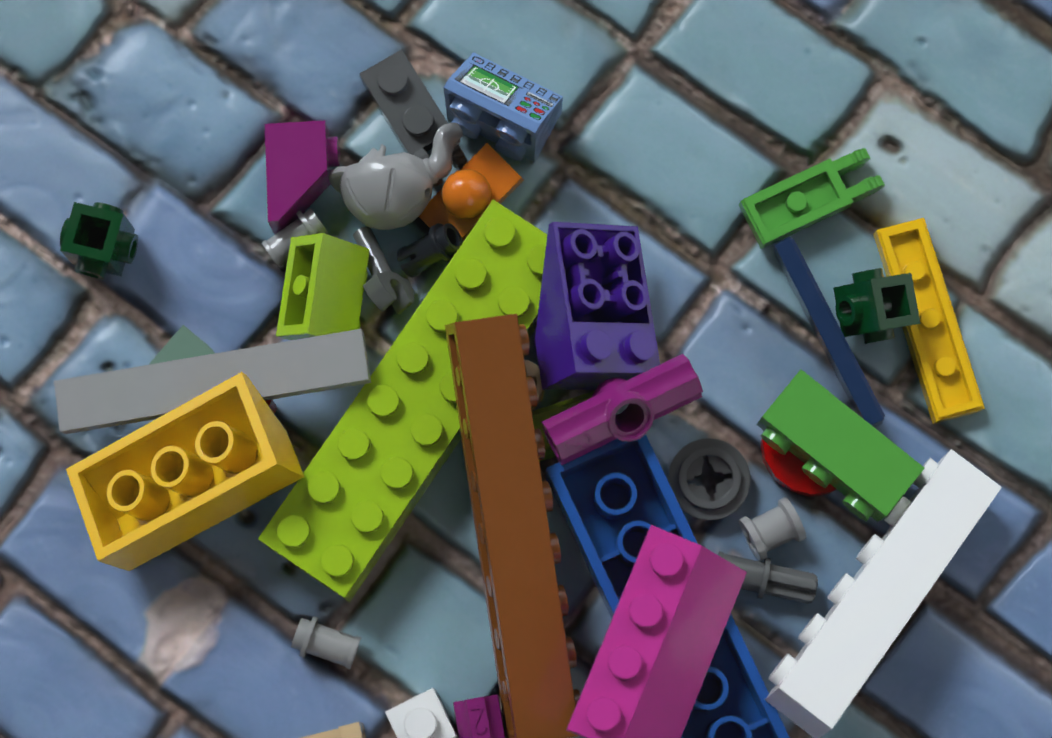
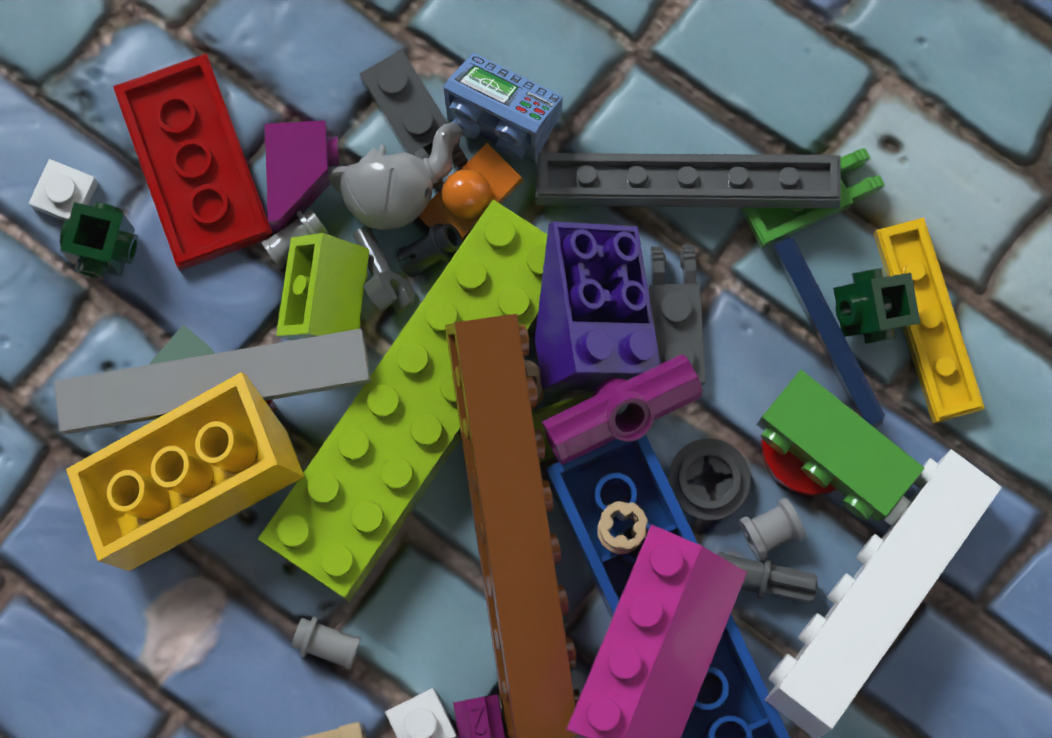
none -> white plate [28,159,99,221]
none -> red tile [113,53,273,271]
none -> dark grey tile [535,153,841,208]
none -> tan bush [597,501,647,555]
none -> dark grey hinge [648,245,706,386]

